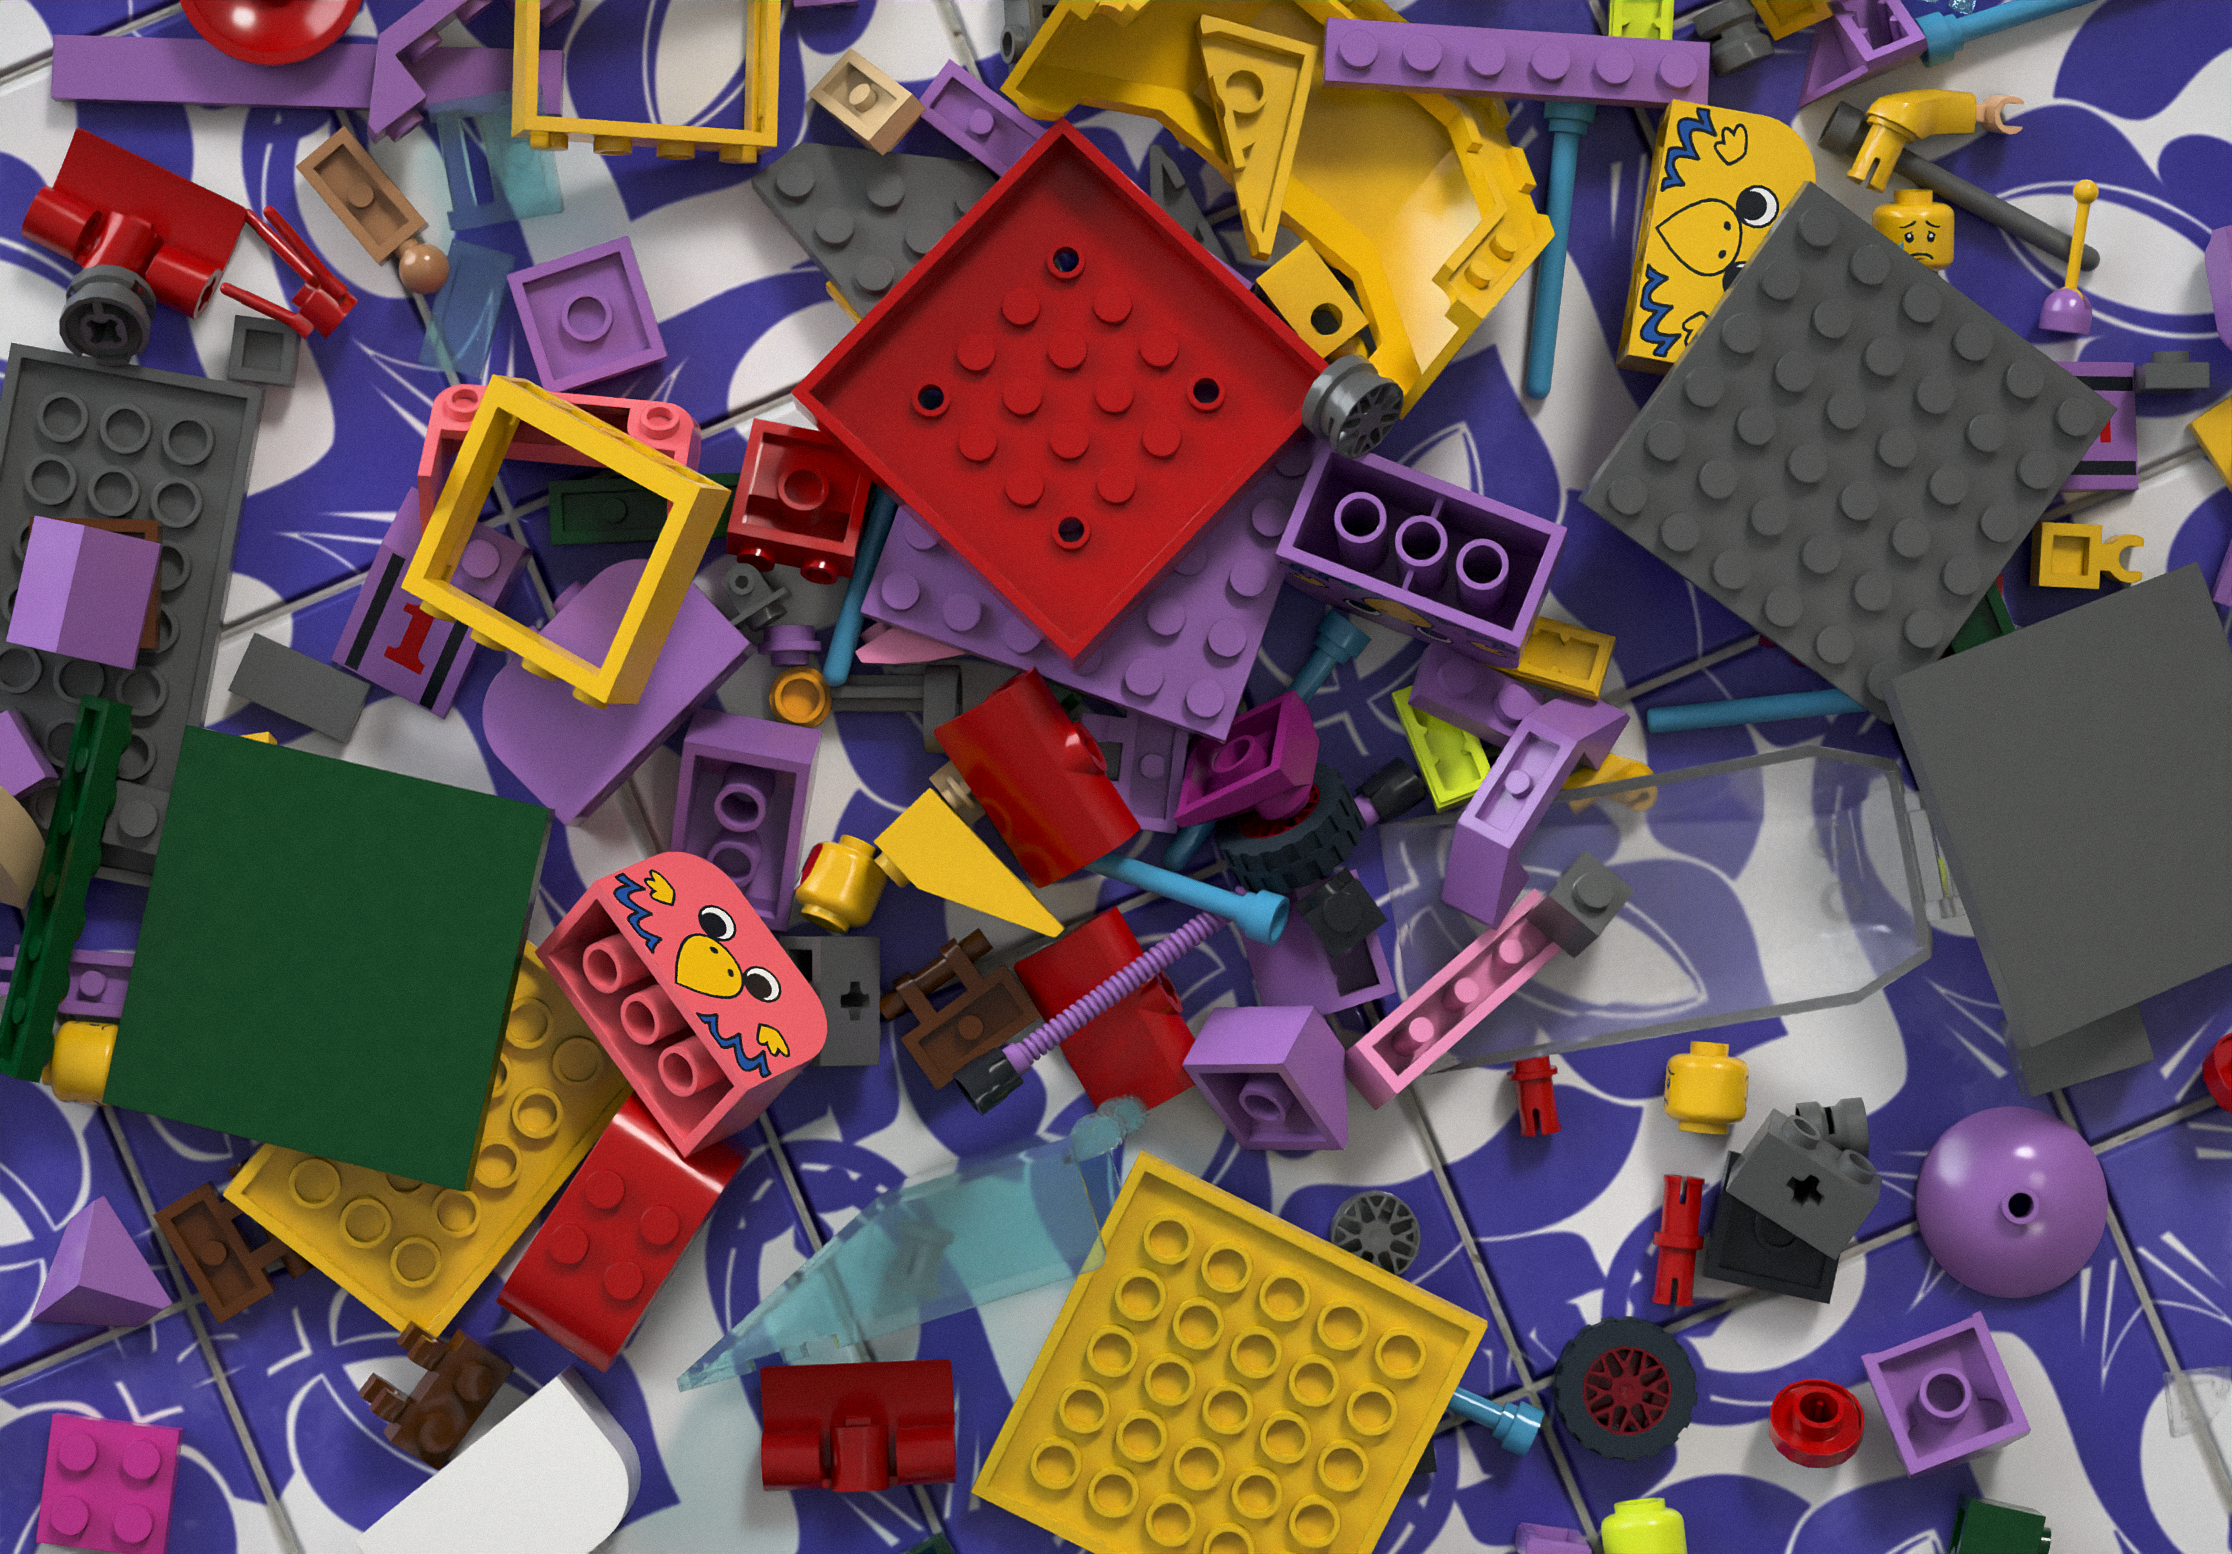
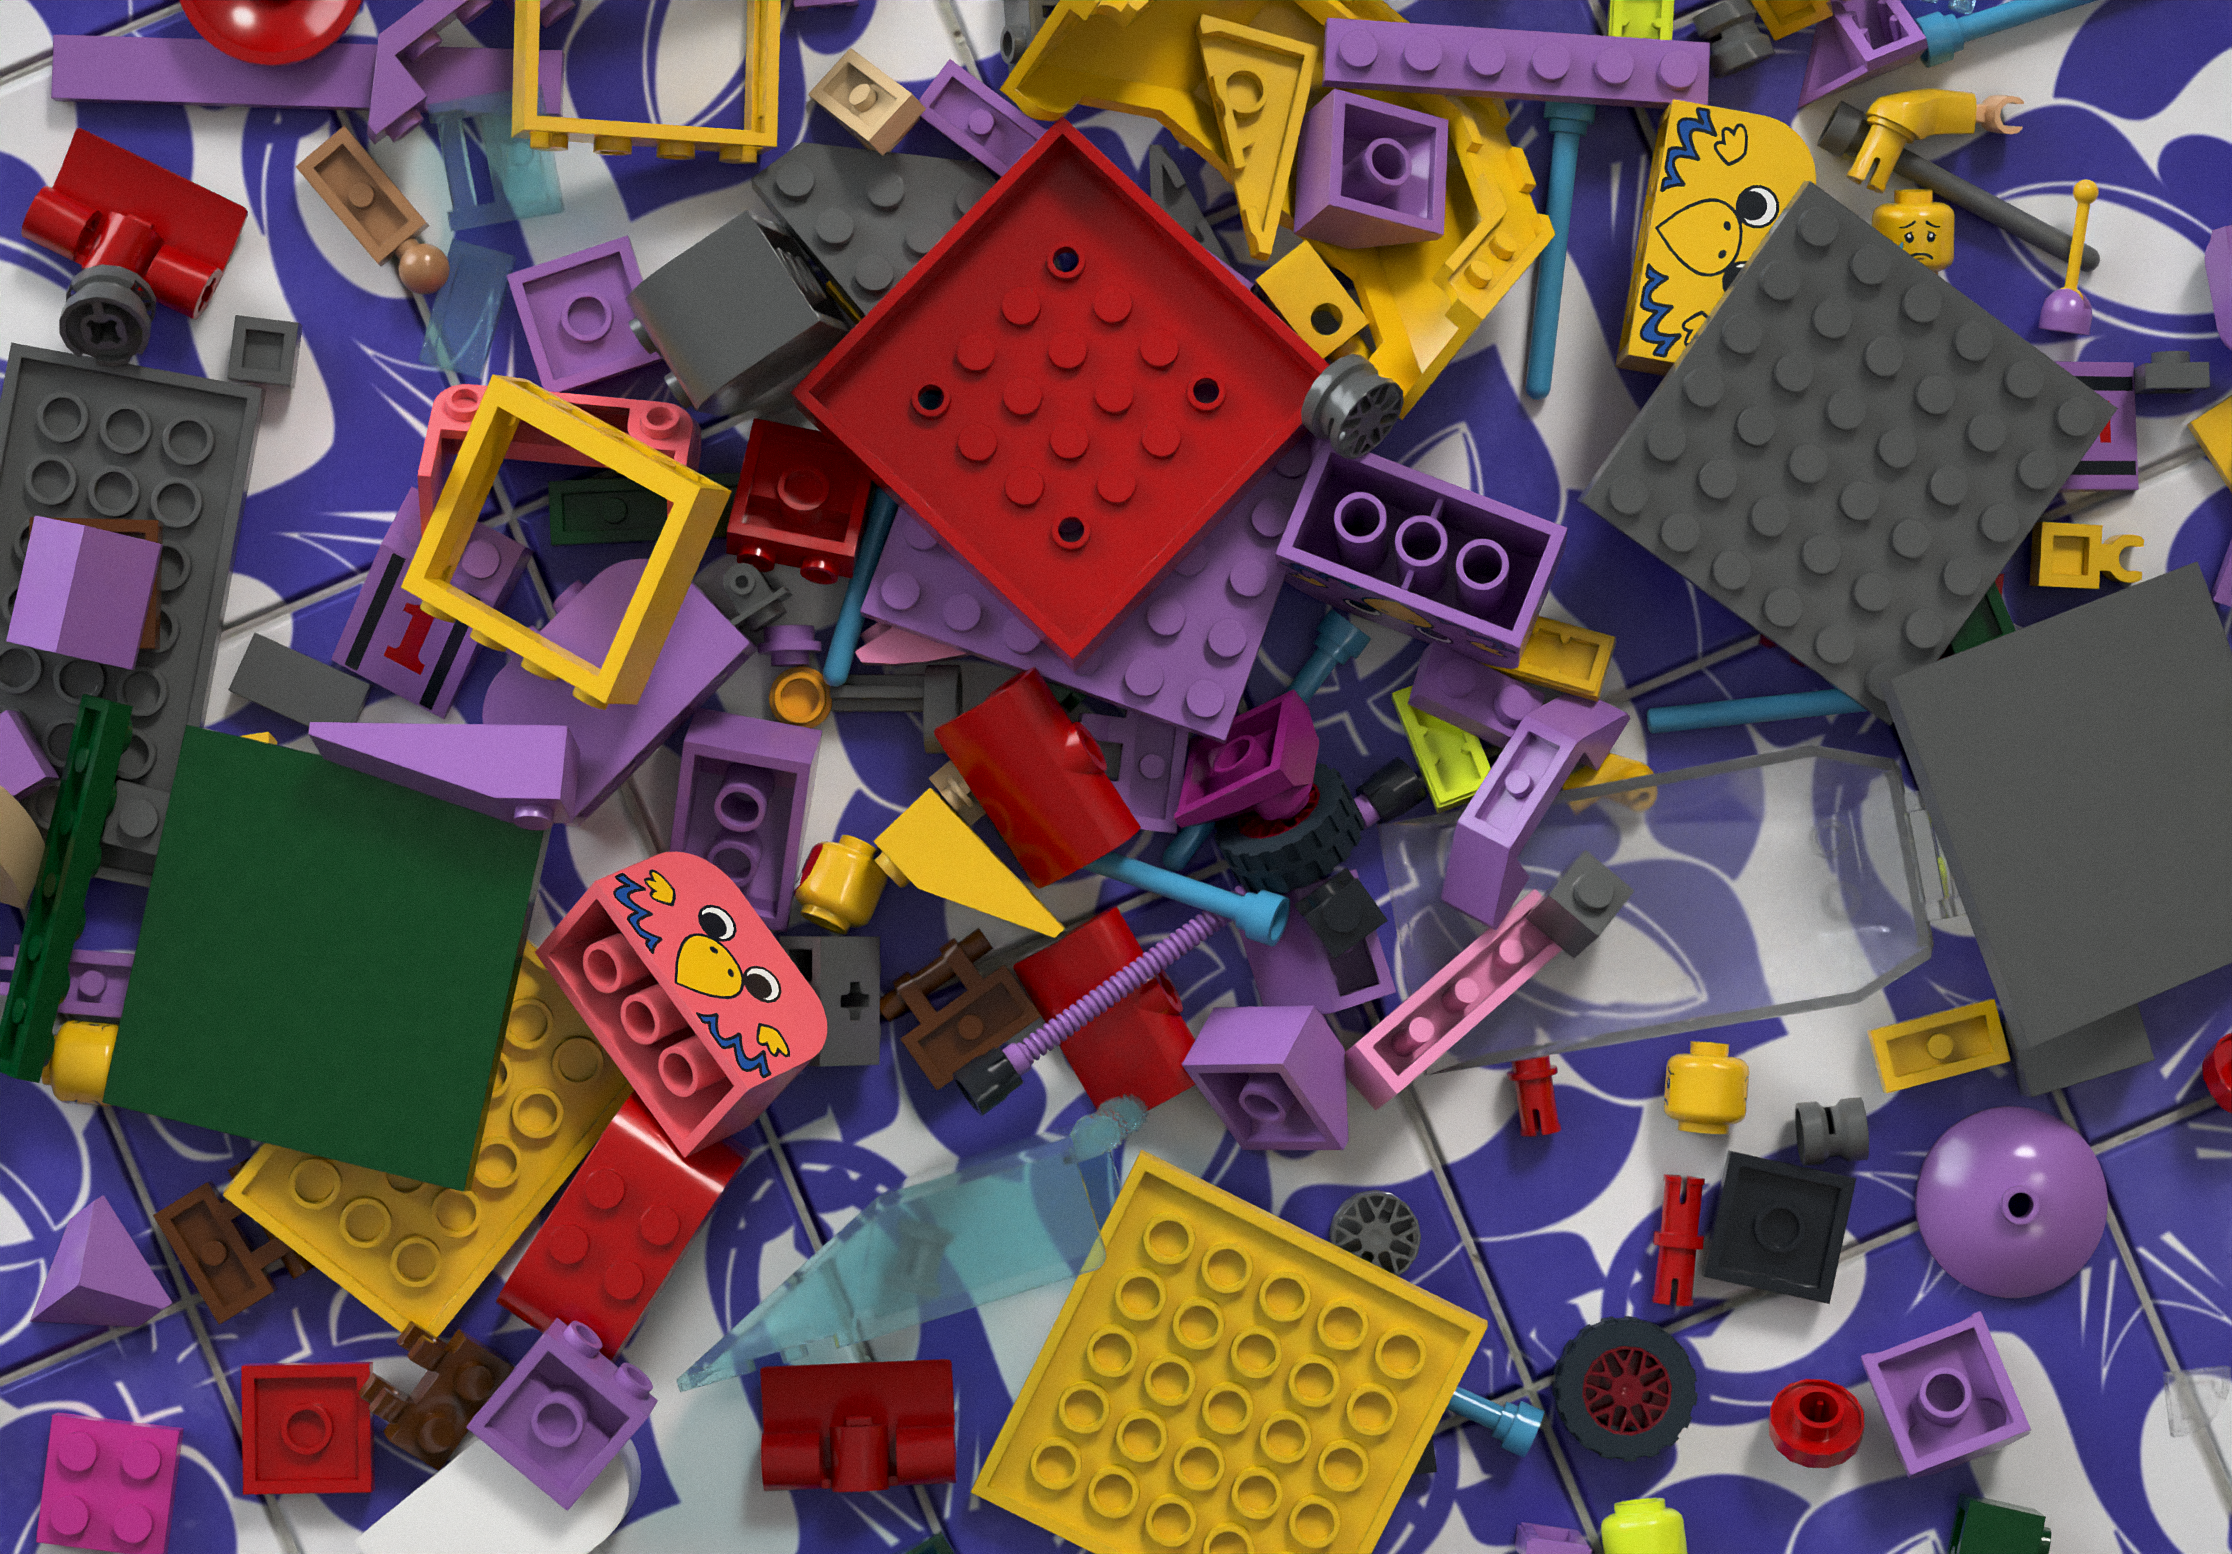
red plant [220,206,359,339] -> none
dark grey brick [1726,1108,1883,1261] -> none
none -> red plate [241,1362,375,1495]
none -> medium lavender slope [308,722,580,830]
none -> medium lavender plate [466,1317,658,1511]
none -> dark grey brick [626,210,852,416]
none -> medium lavender slope [1294,88,1448,249]
none -> yellow plate [1867,999,2011,1093]

